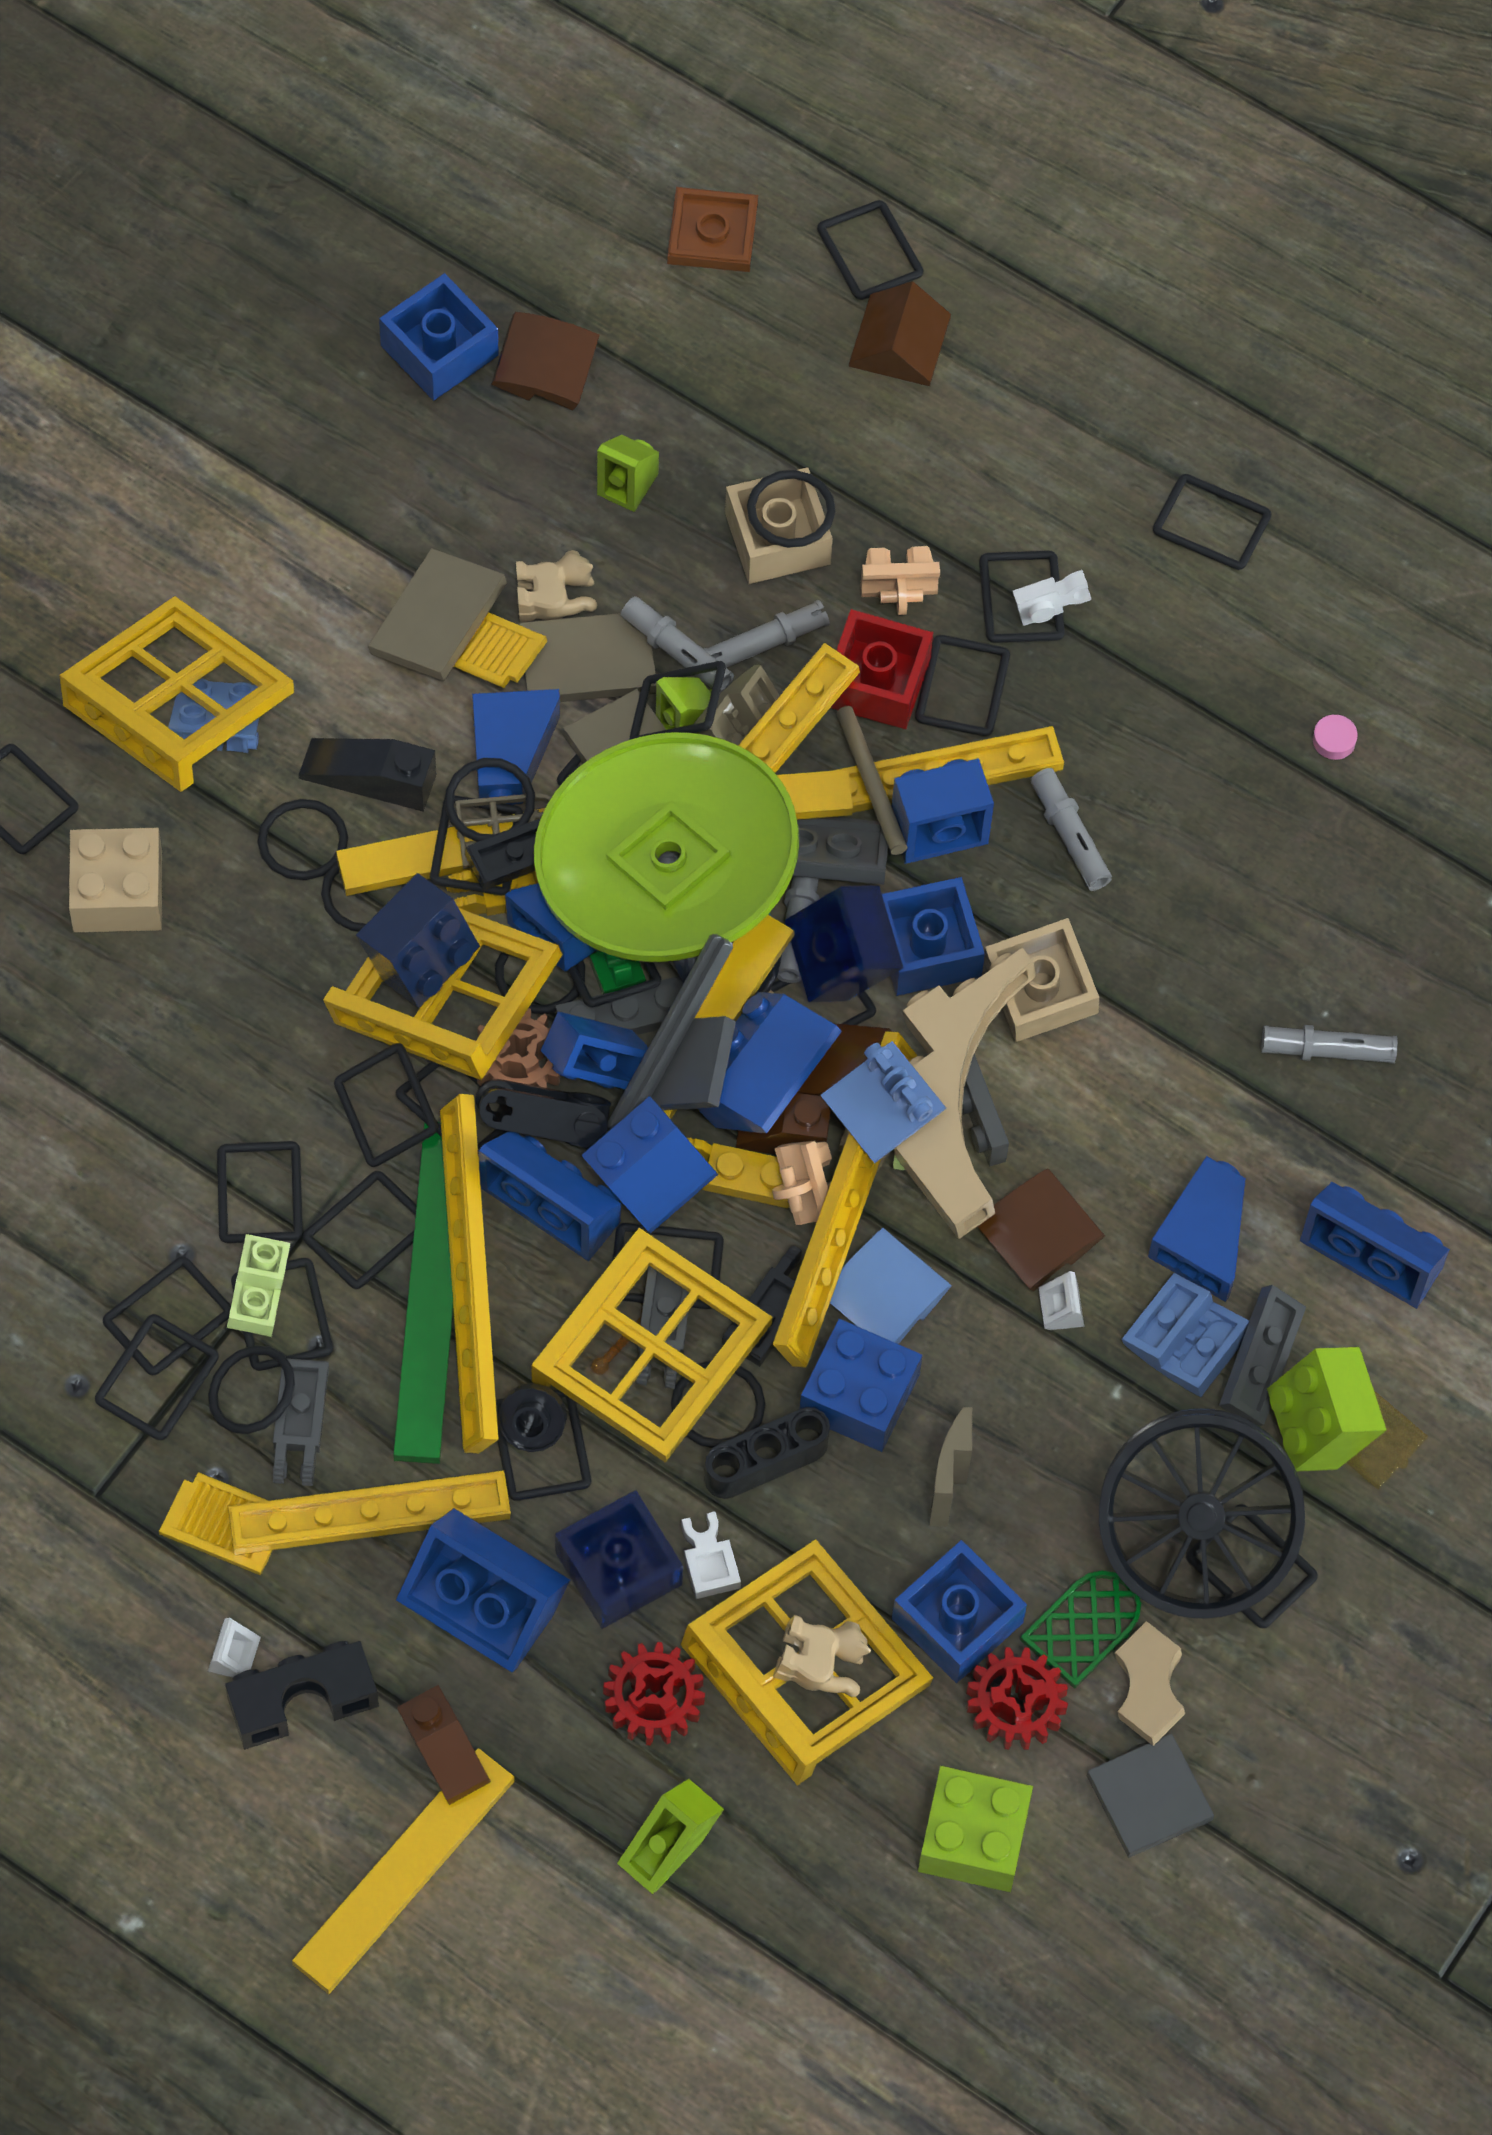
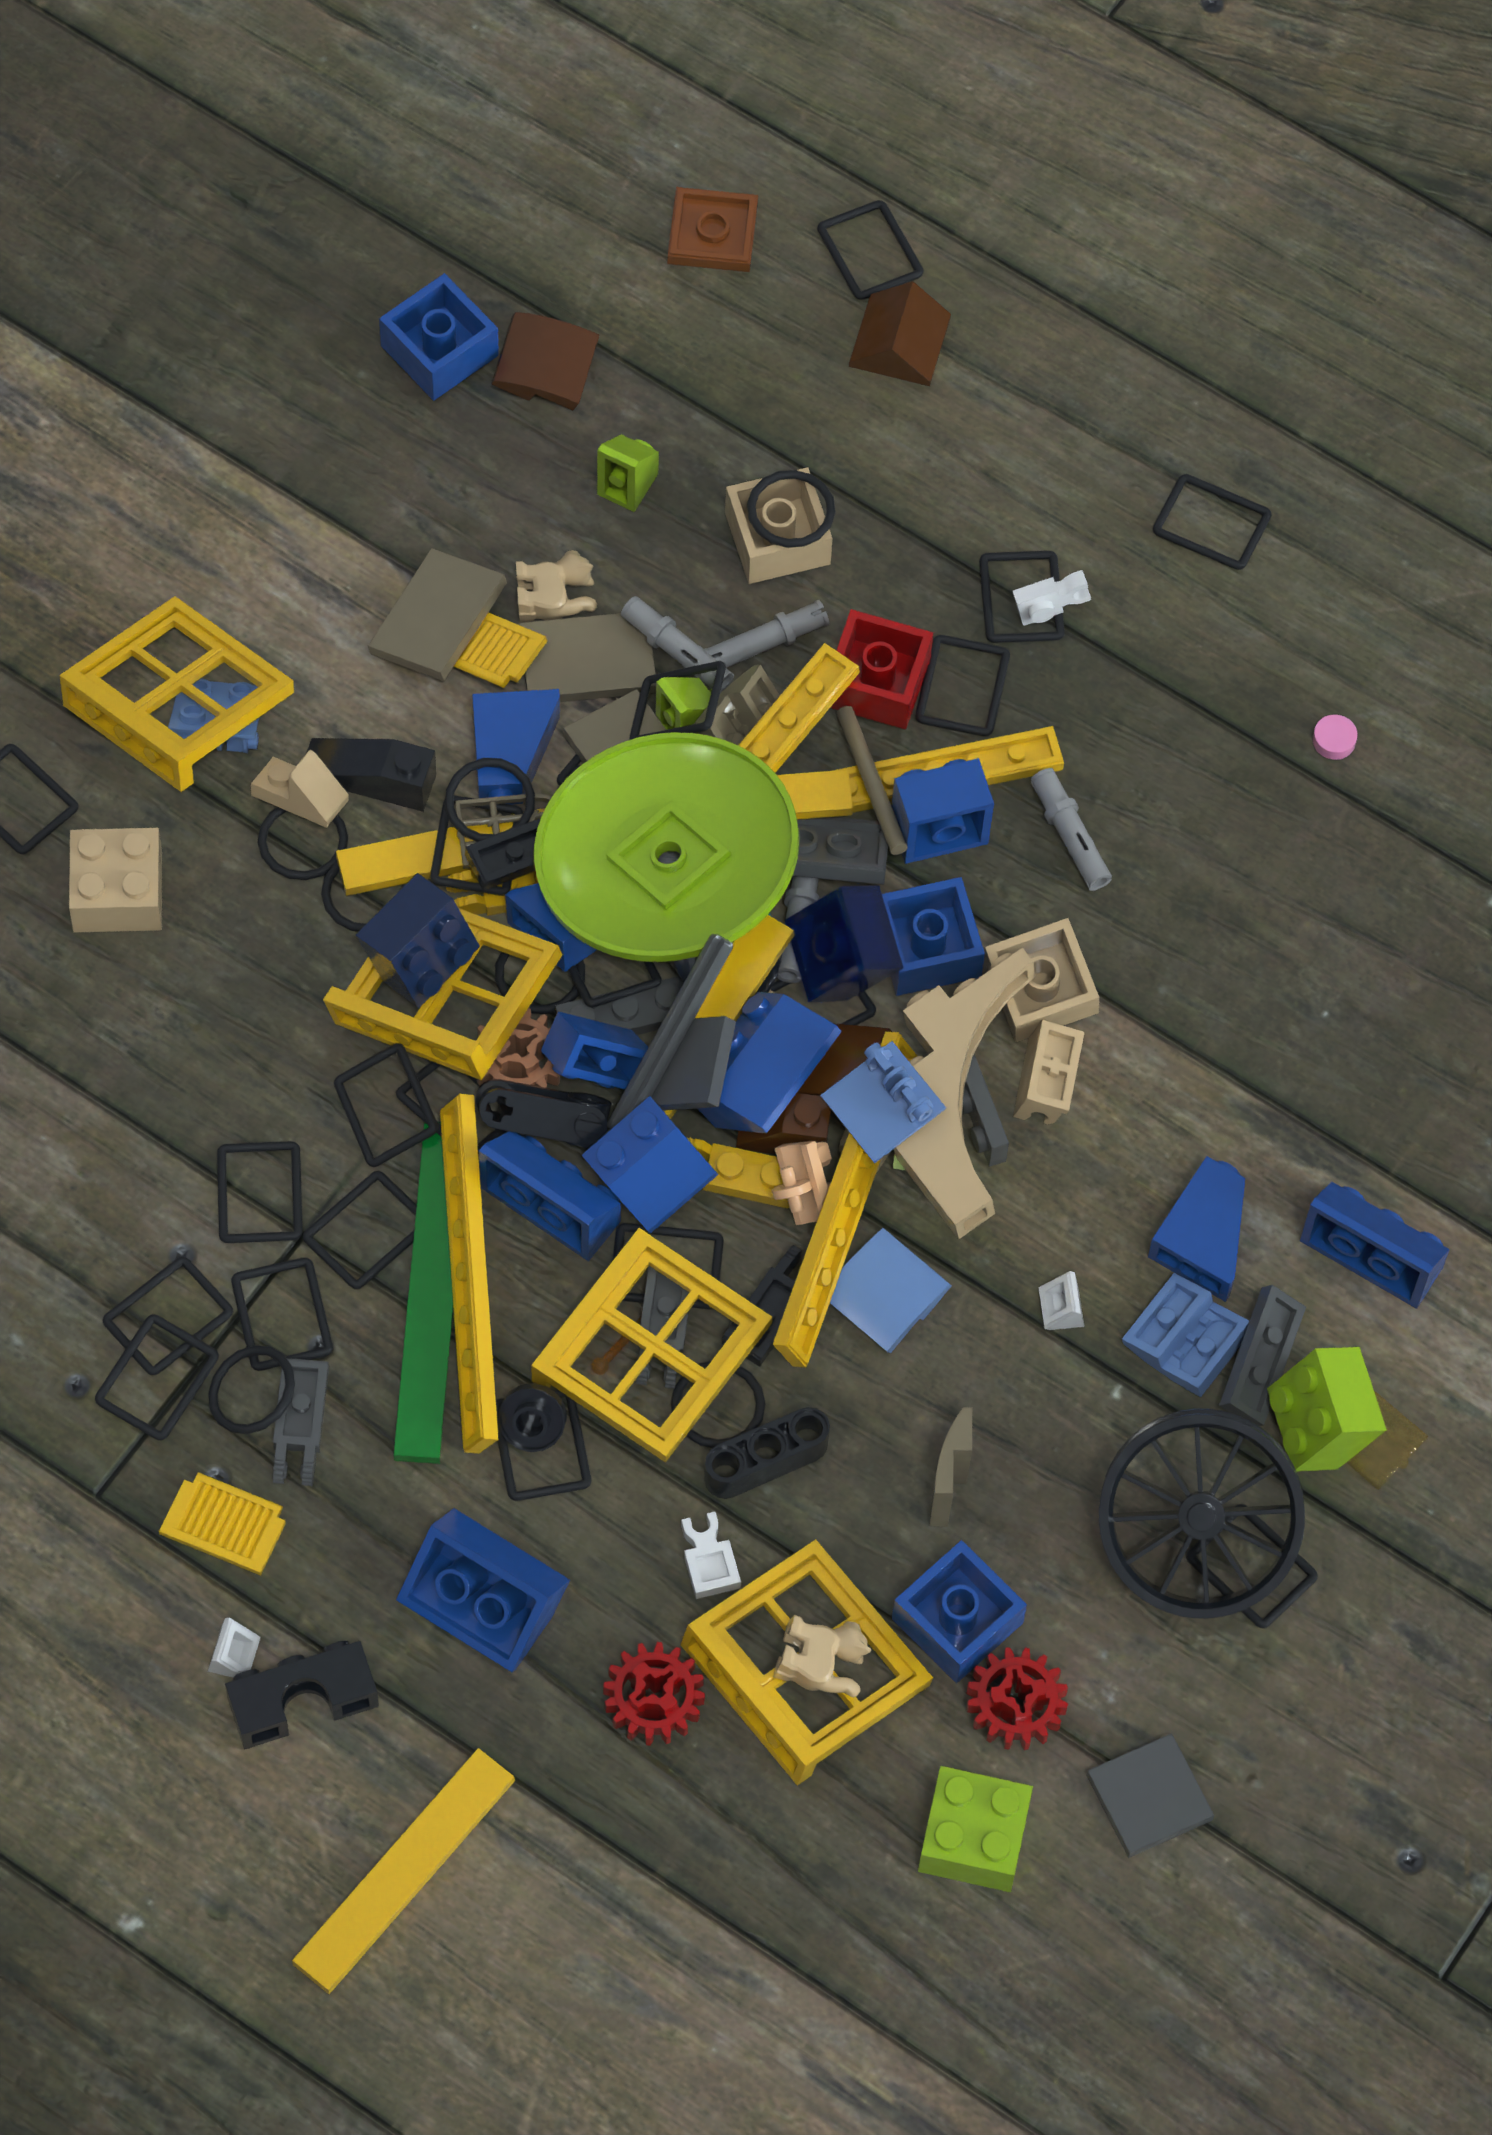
yellowish green slope [227,1234,290,1337] -> none
yellow tile [228,1471,511,1555] -> none
reddish brown slope [397,1685,491,1805] -> none
clear blue brick [555,1490,683,1629] -> none
green tile [590,951,646,994] -> none
lime slope [617,1779,724,1894] -> none
blue brick [800,1319,922,1452] -> none
light nougat hips [860,546,940,615] -> none
reddish brown slope [977,1168,1105,1292] -> none
green window [1020,1570,1141,1689] -> none
tan tile [1115,1621,1185,1746] -> none
light grey pin [1261,1025,1398,1063] -> none
none -> tan slope [251,750,349,828]
none -> tan hinge [1013,1020,1084,1125]

